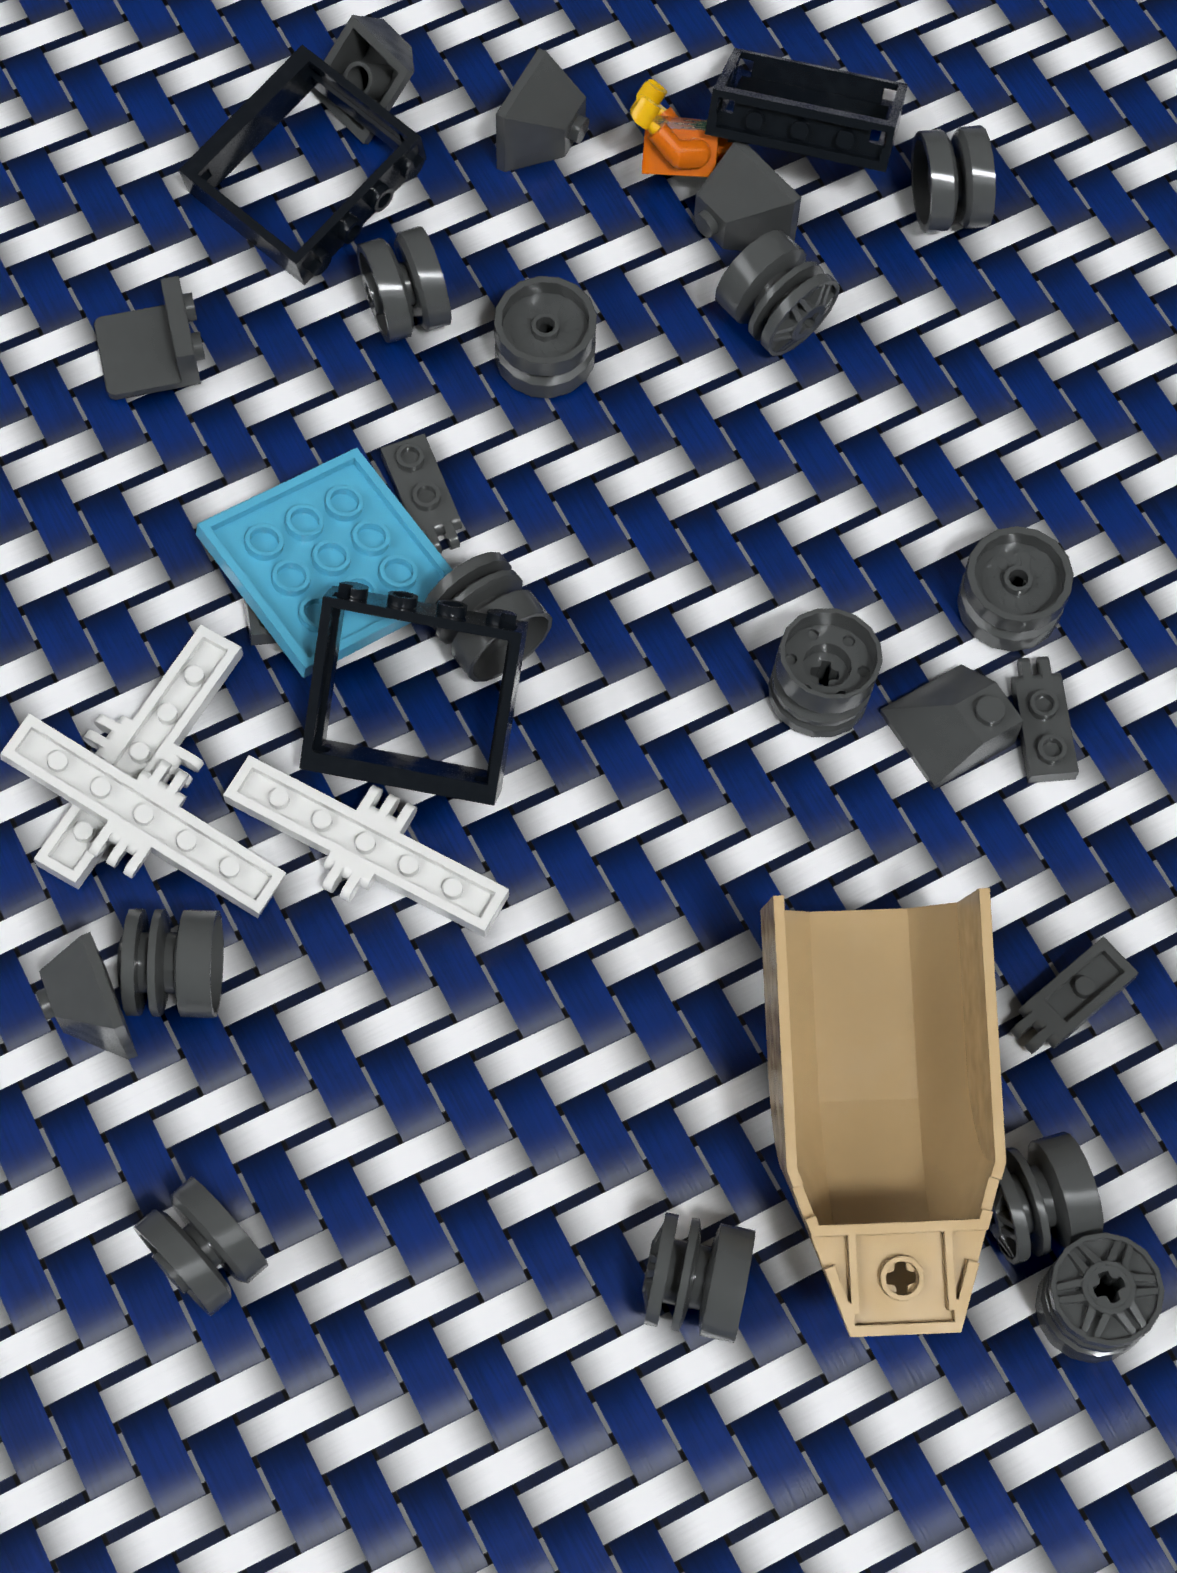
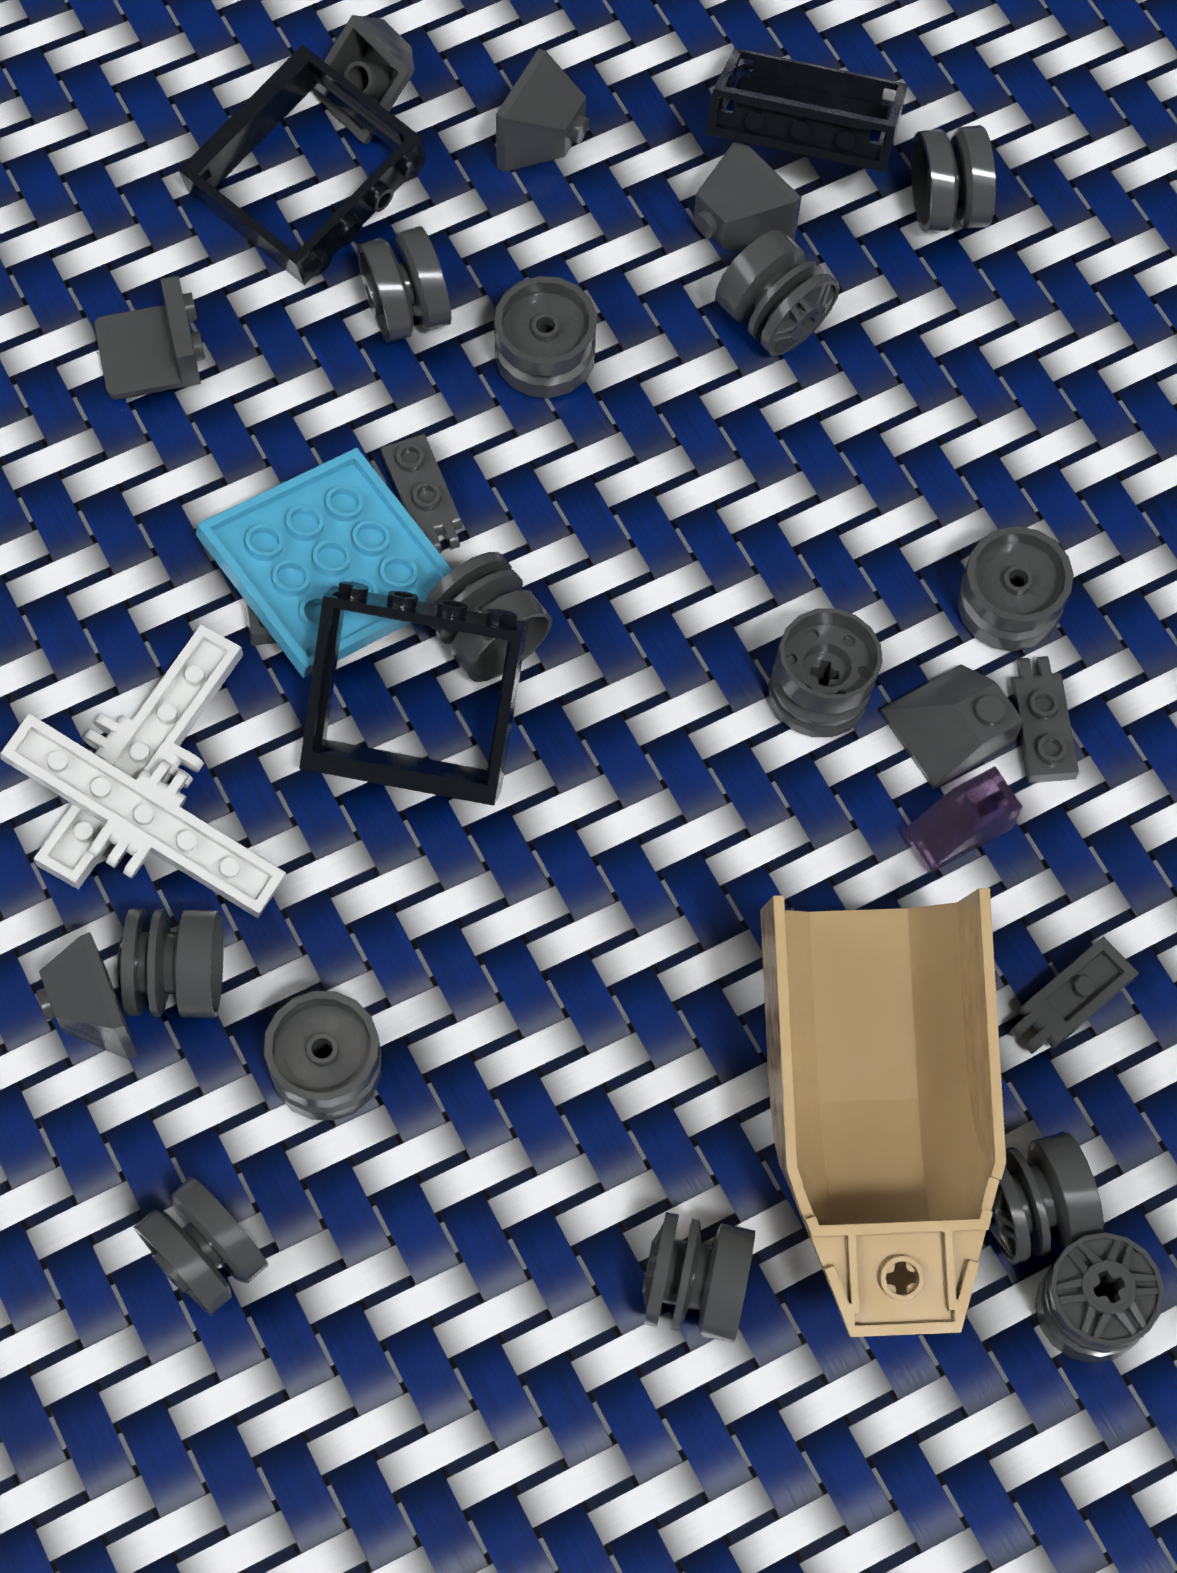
white hinge [223,755,509,937] -> none
orange torso [630,79,735,177] -> none
none -> dark grey wheel [264,991,382,1121]
none -> clear purple slope [903,766,1023,874]

